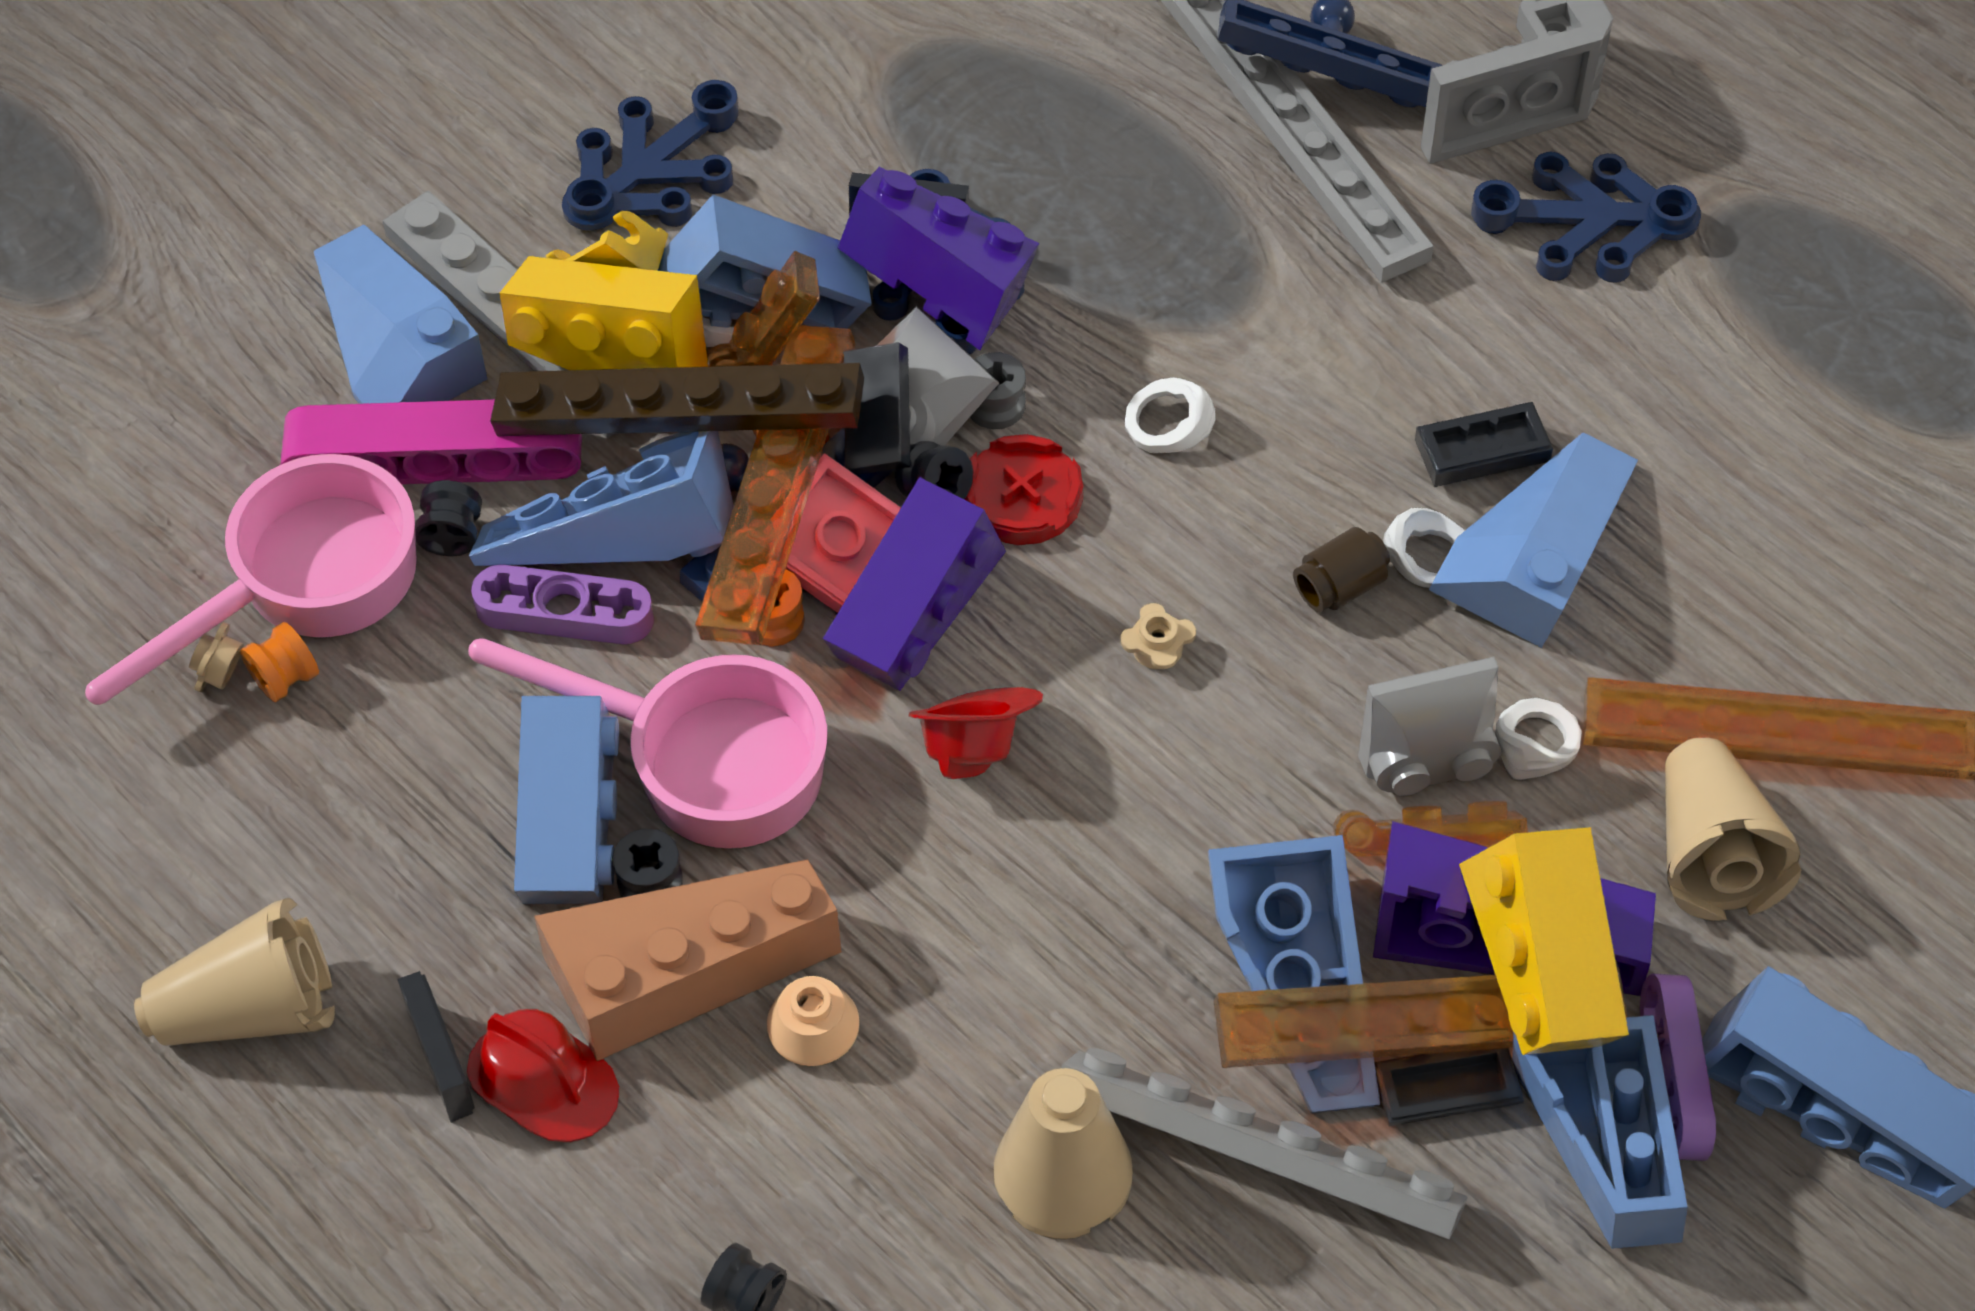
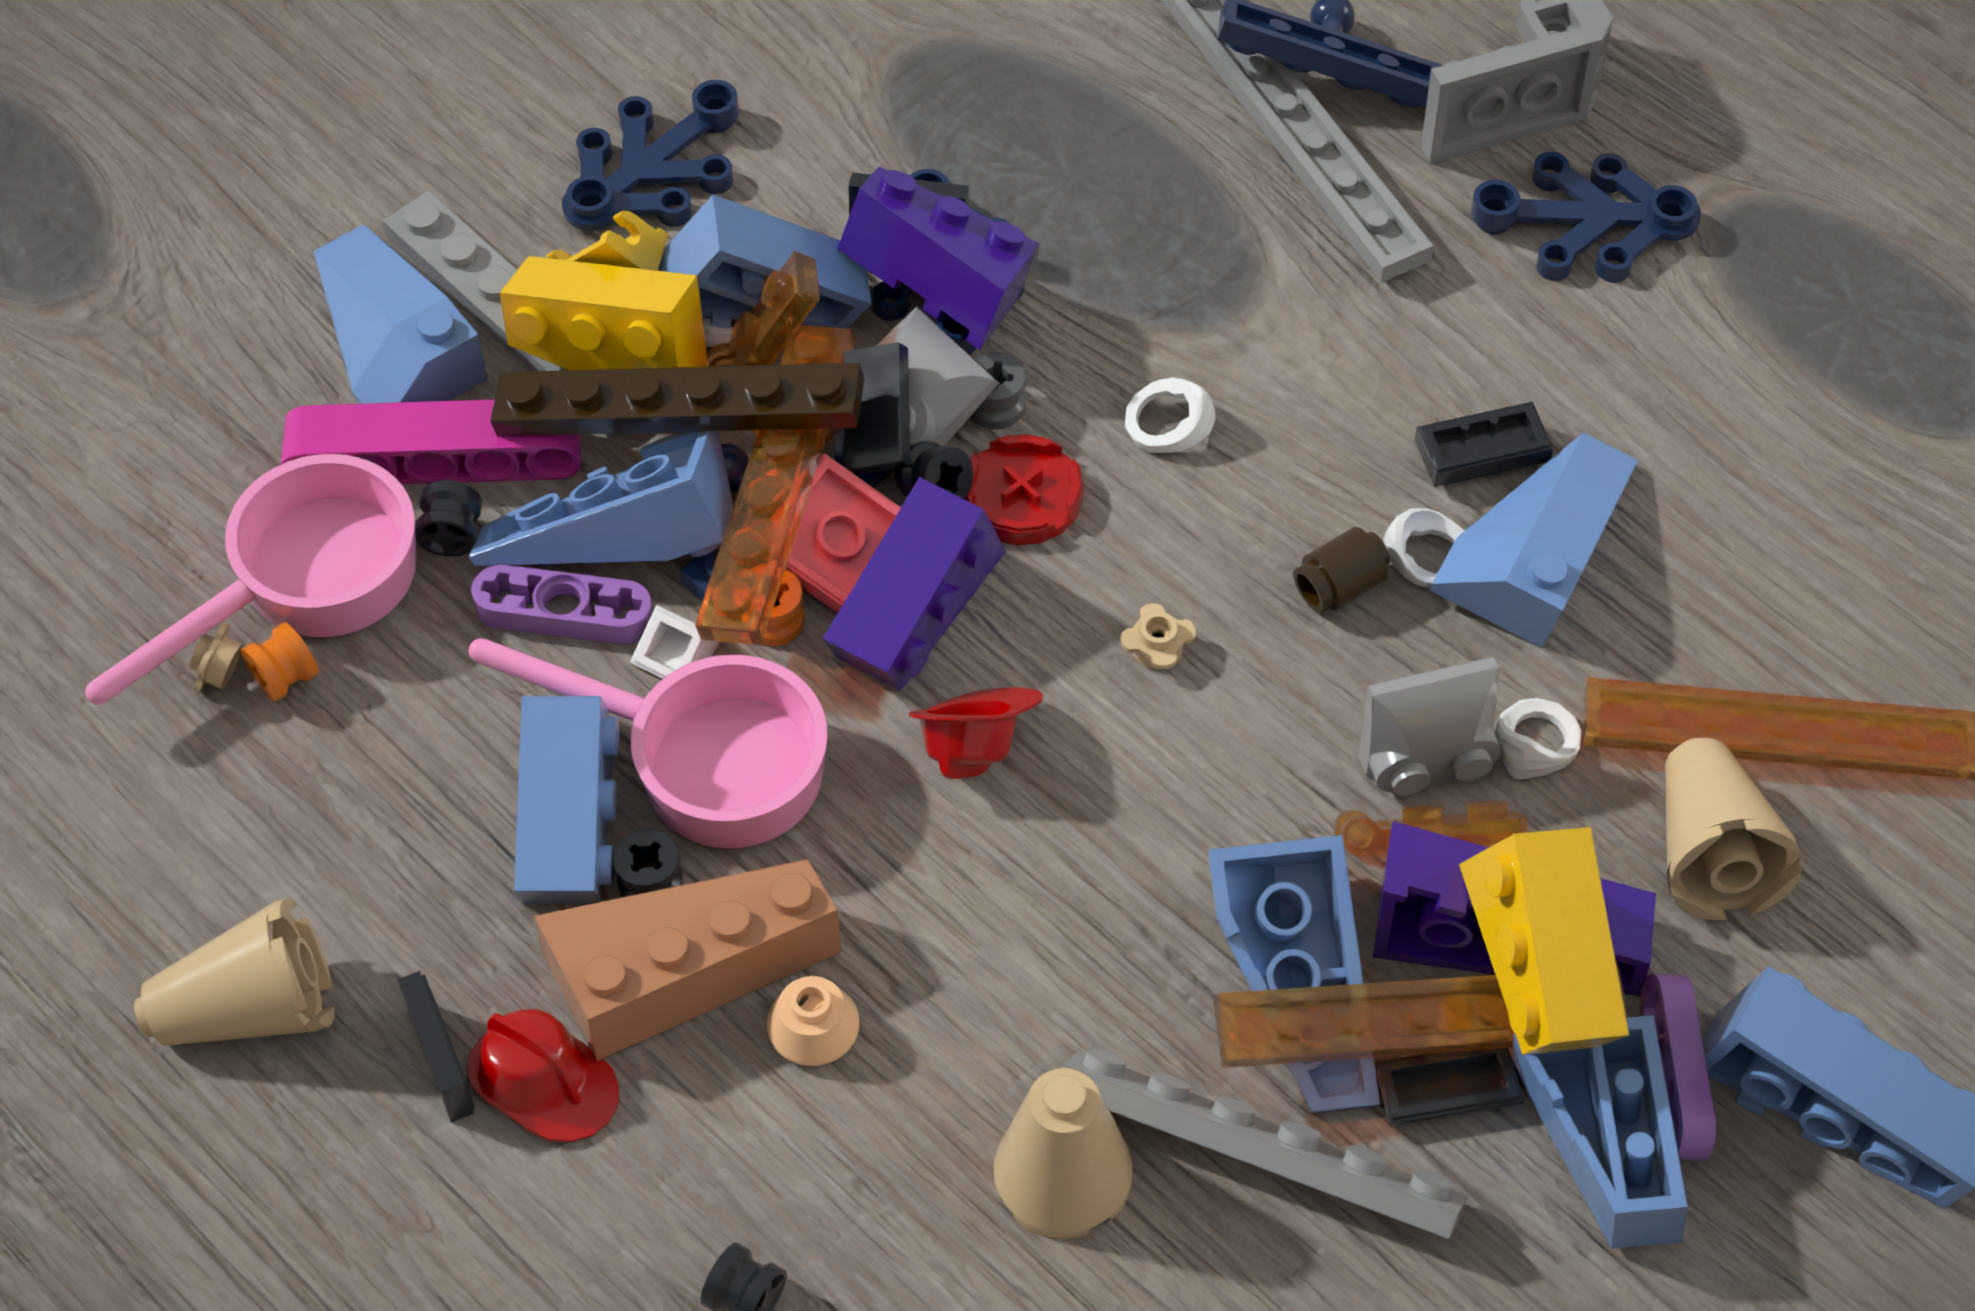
none -> white slope [630,605,723,678]

